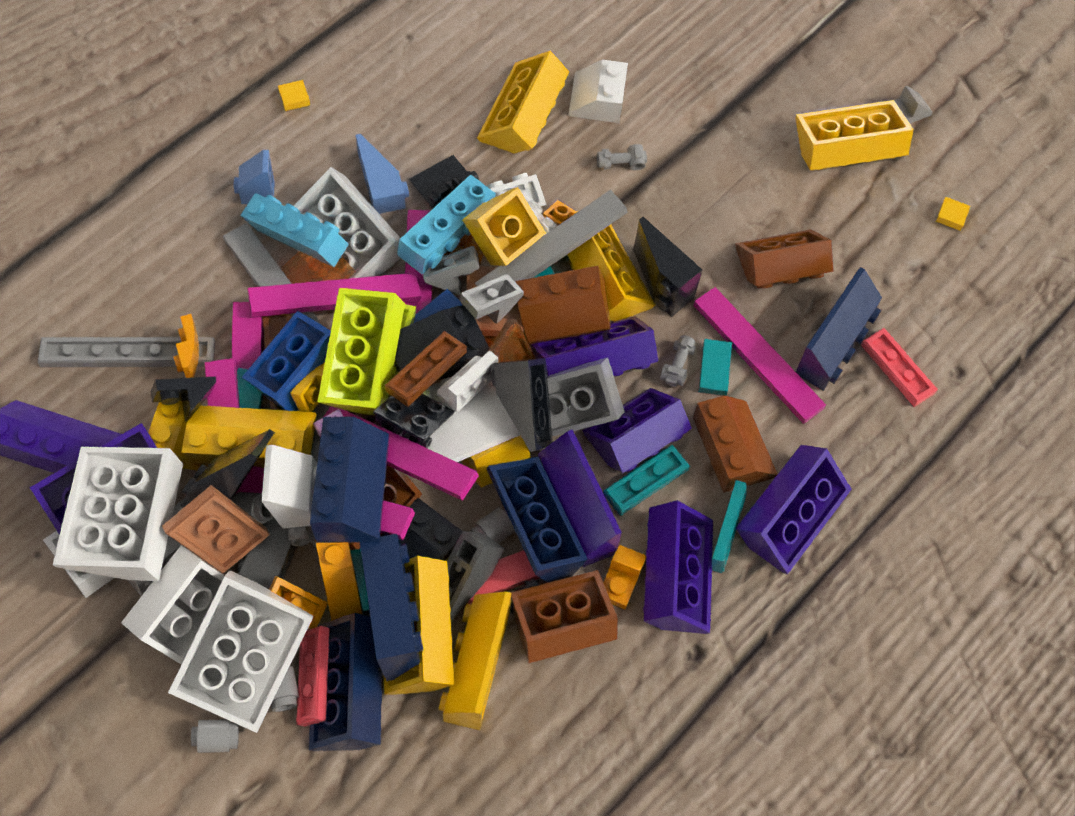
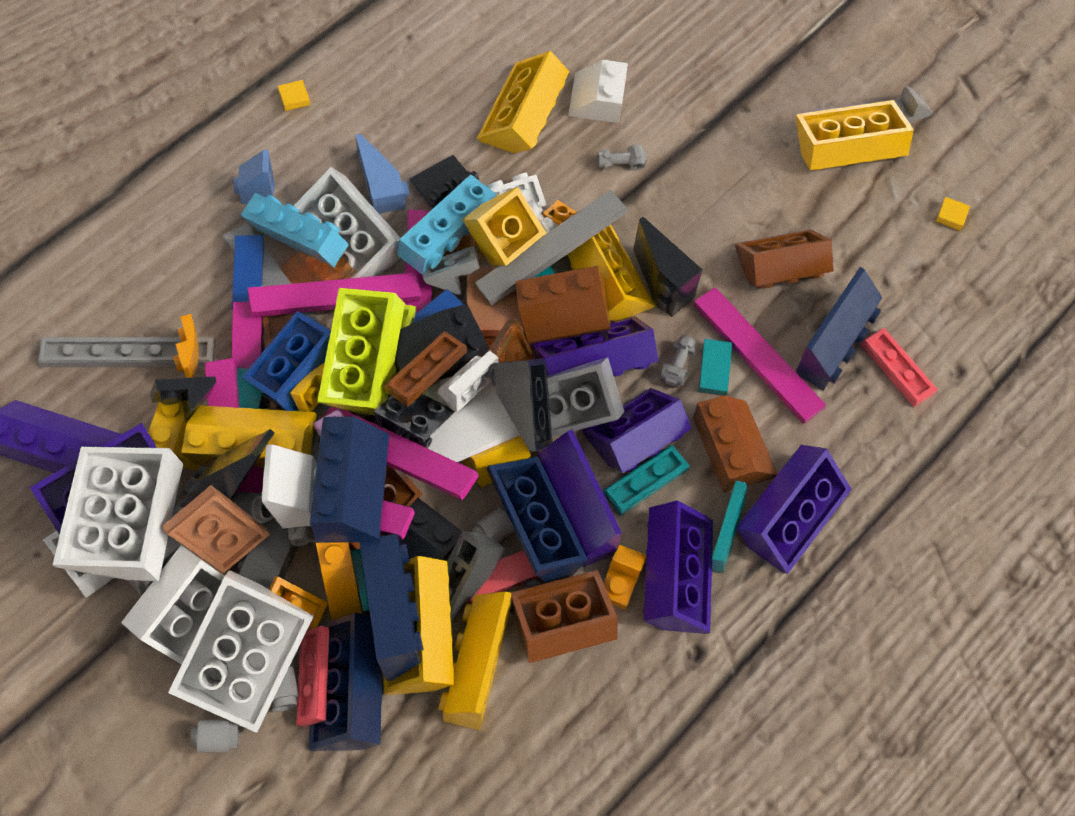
light grey slope [460,274,524,324] -> none
none -> blue tile [232,235,264,310]

